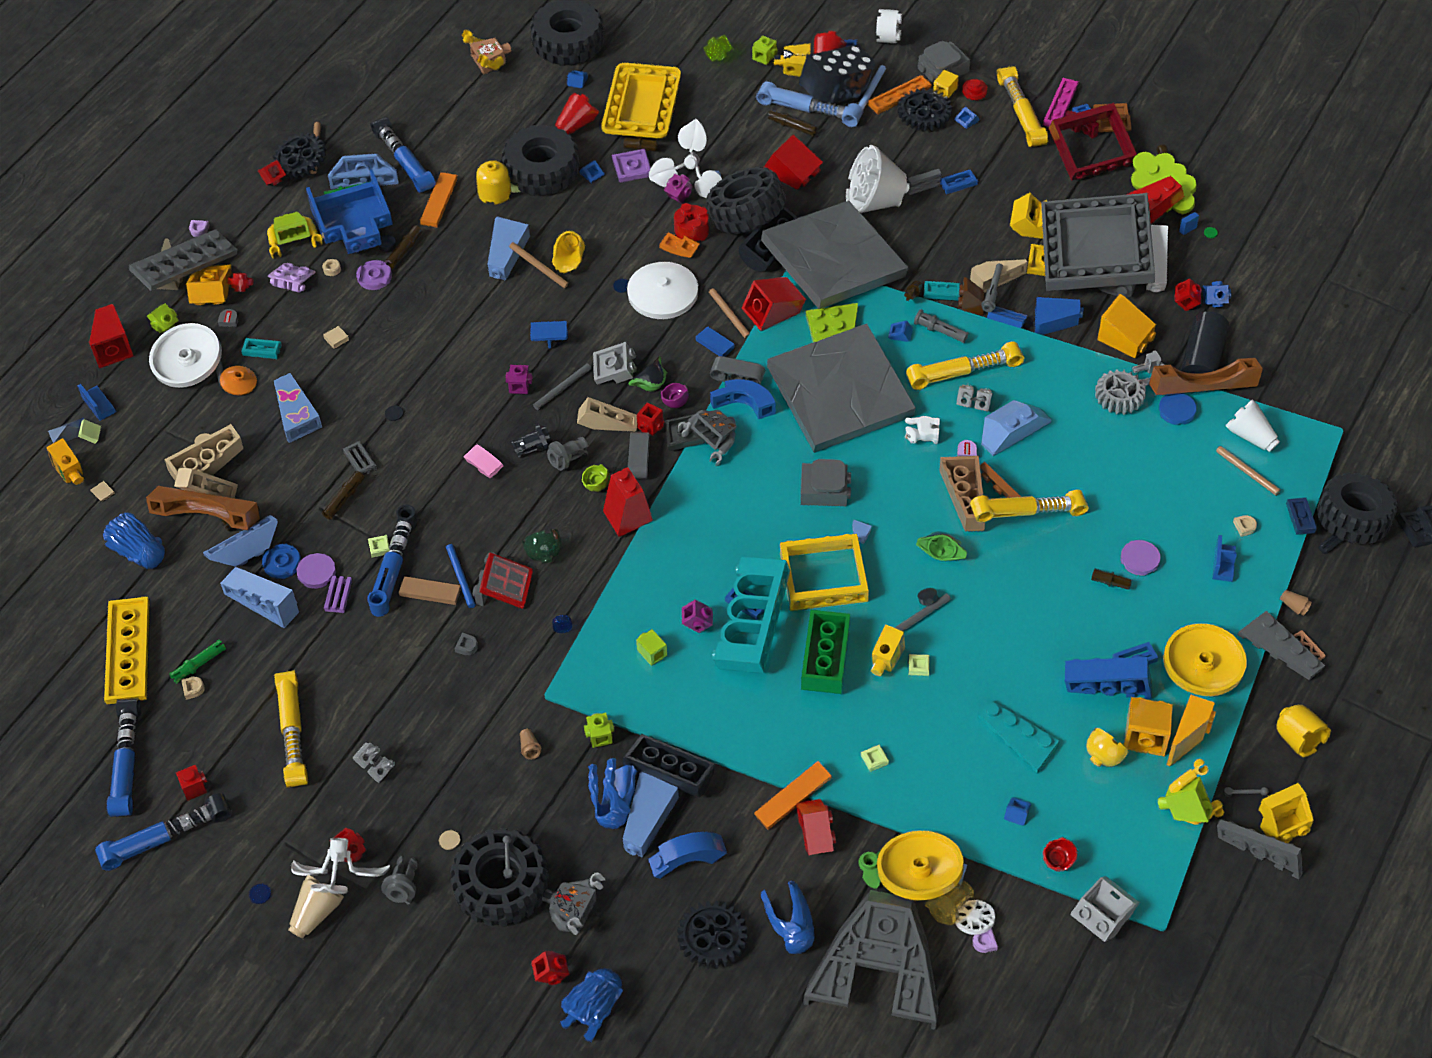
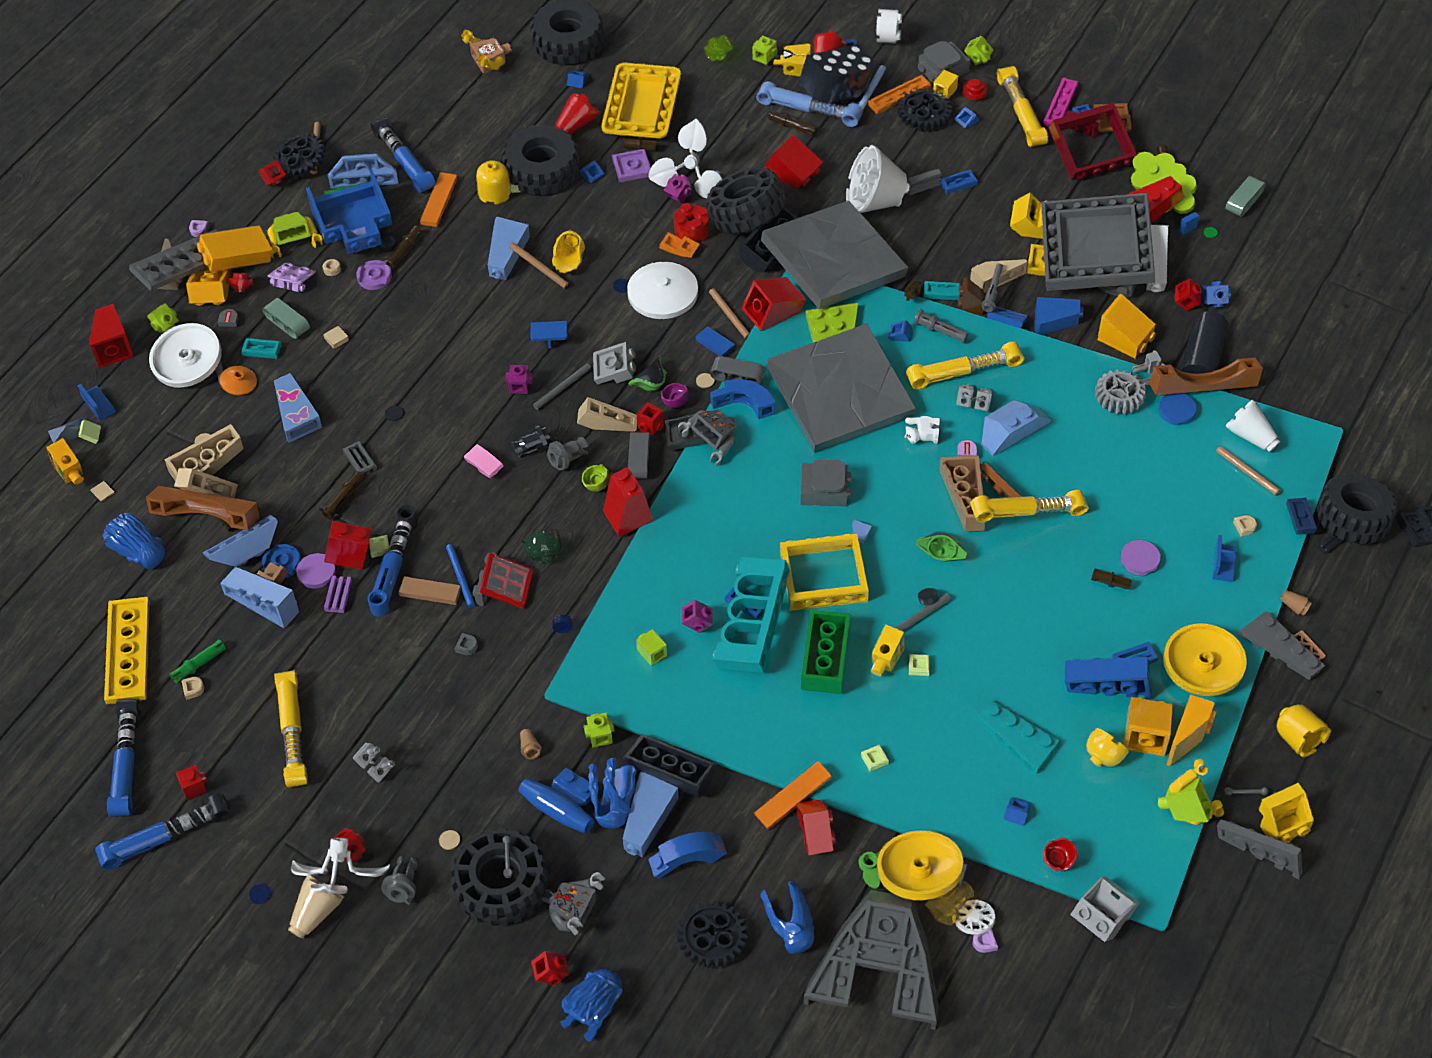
none -> light orange brick [197,225,273,272]
none -> medium nougat panel [257,562,288,585]
none -> sand green beam [262,298,310,339]
none -> red slope [324,521,371,570]
none -> blue plate [519,768,594,834]
none -> tan piece [696,373,714,388]
none -> lime brick [964,36,993,65]
none -> sand green beam [1225,175,1266,217]

